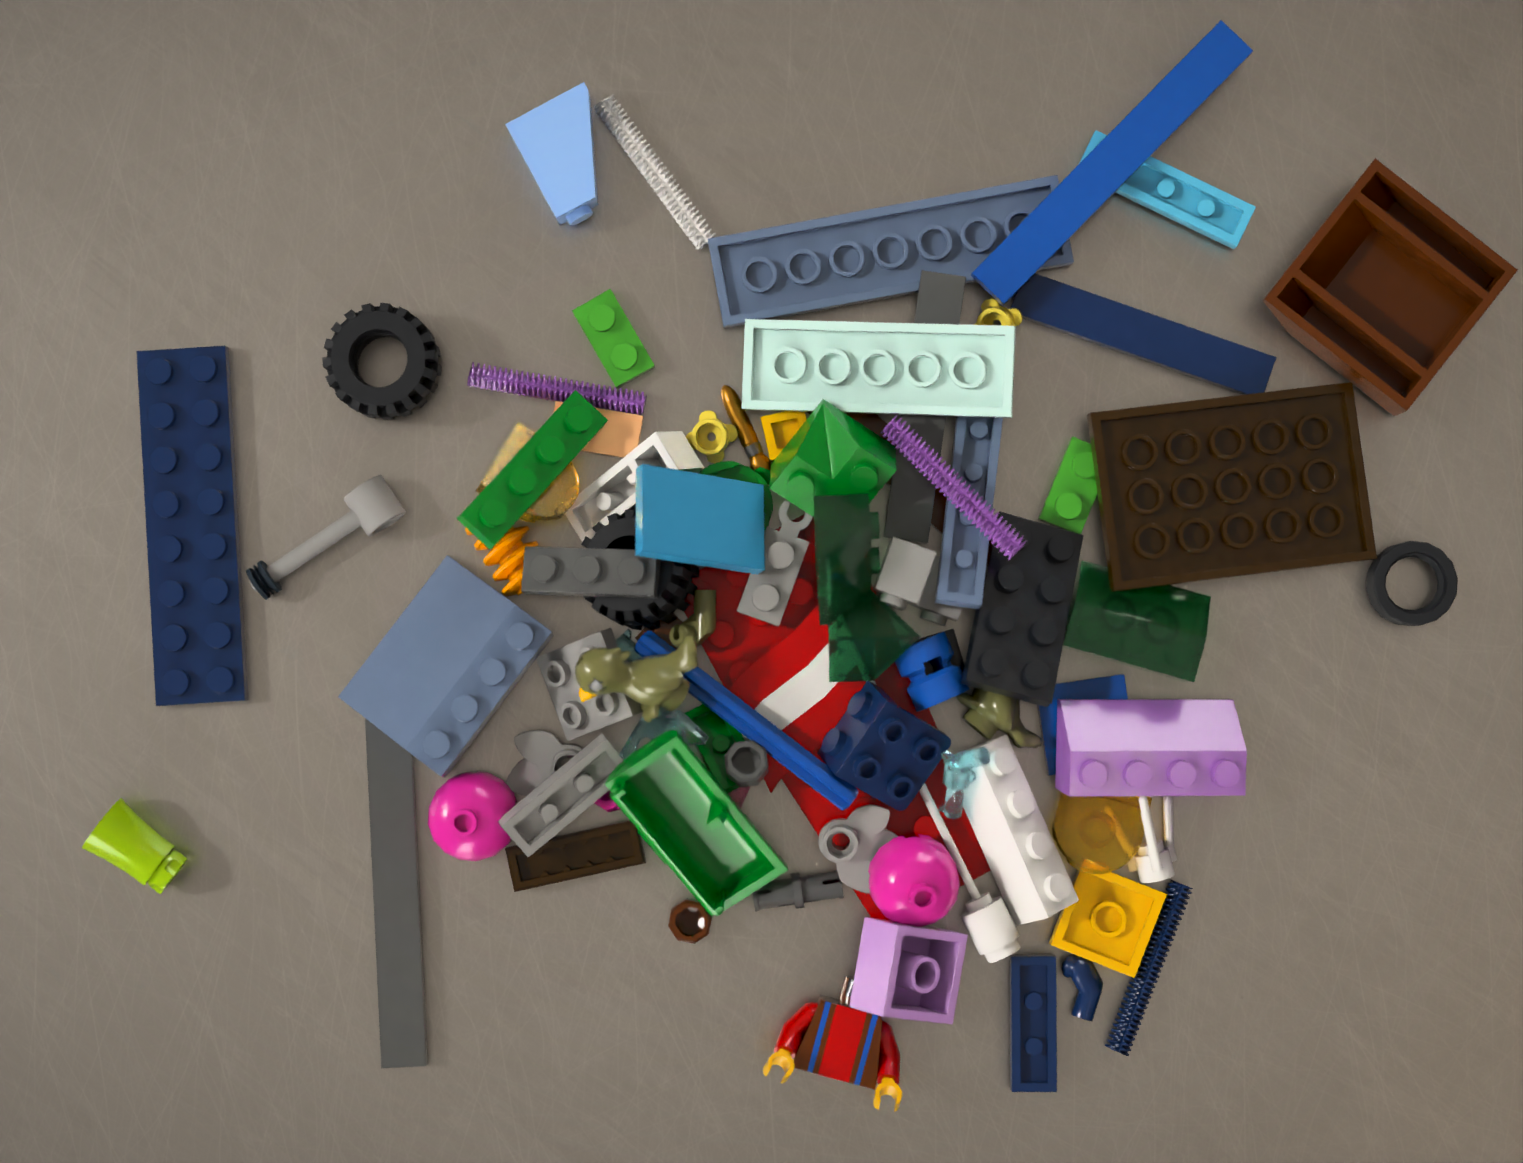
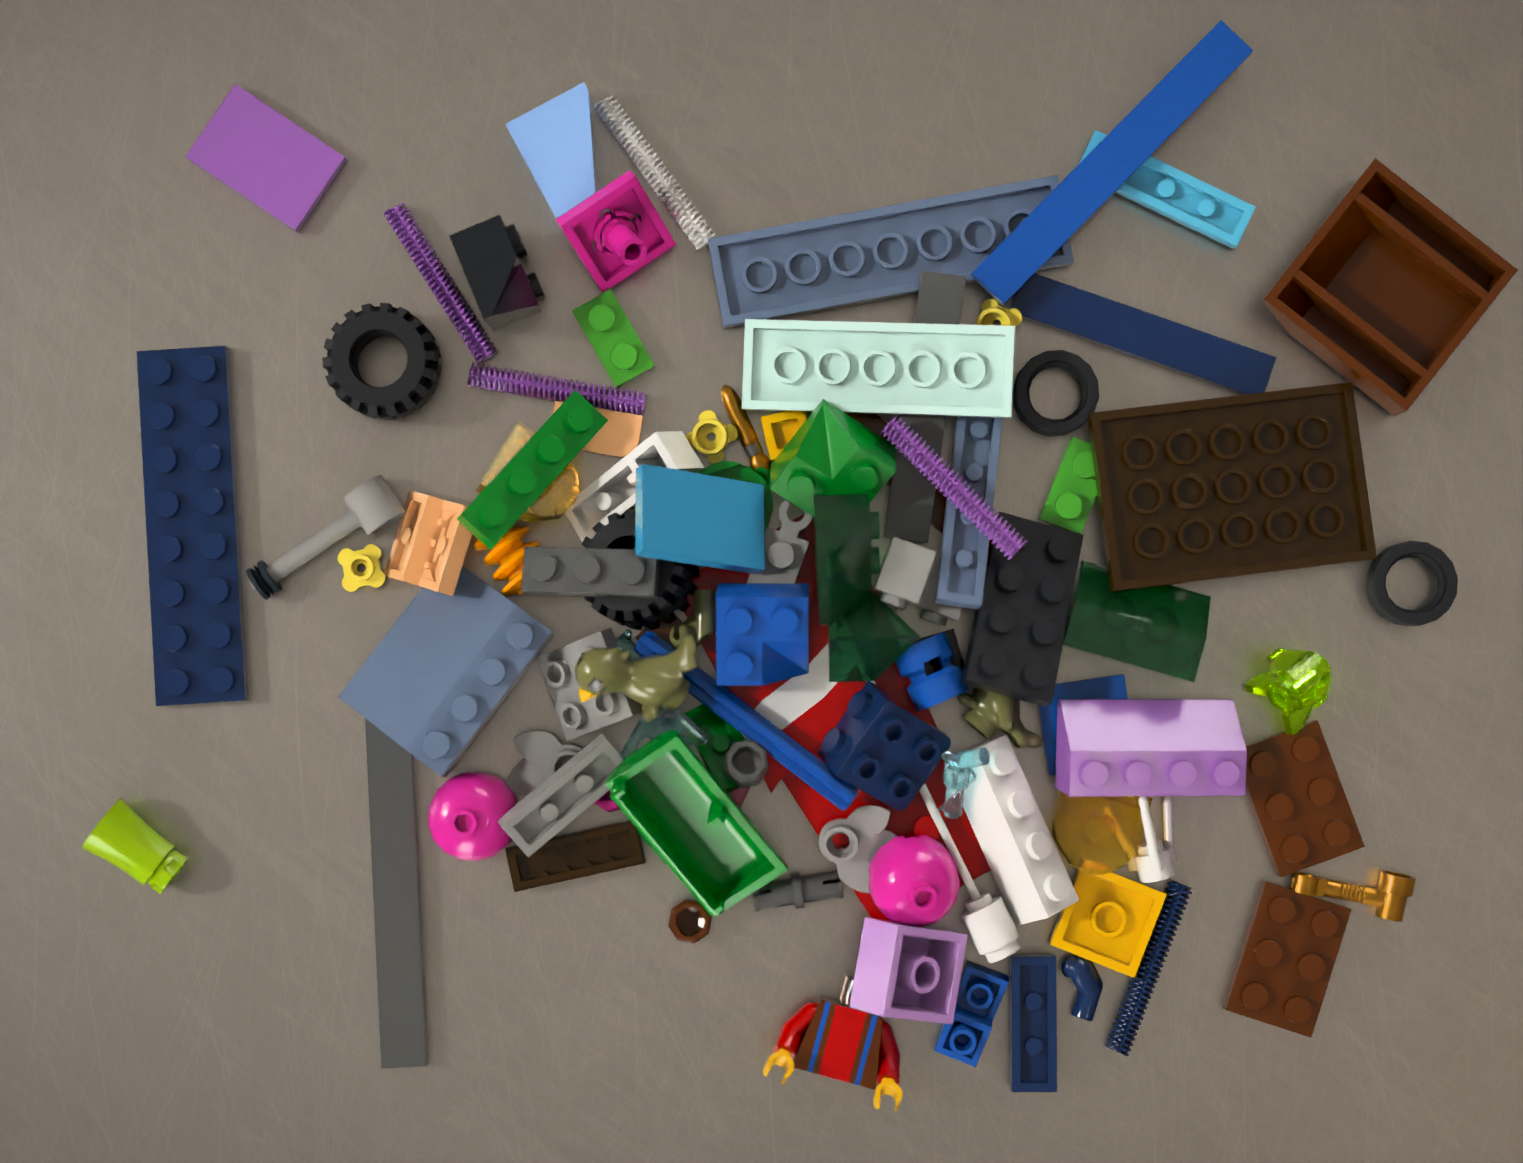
none -> medium lavender tile [185,84,347,232]
none -> light yellow plate [338,544,386,592]
none -> medium lavender axle [383,202,498,363]
none -> light nougat slope [384,490,472,596]
none -> black slope [449,215,545,331]
none -> dark pink plate [555,170,676,293]
none -> blue slope [716,583,809,686]
none -> blue slope [934,960,1009,1067]
none -> black tyre [1013,350,1099,437]
none -> reddish brown plate [1223,880,1352,1038]
none -> clear neon green brick [1245,648,1333,735]
none -> reddish brown plate [1246,720,1365,877]
none -> pearl gold brick [1291,870,1416,922]

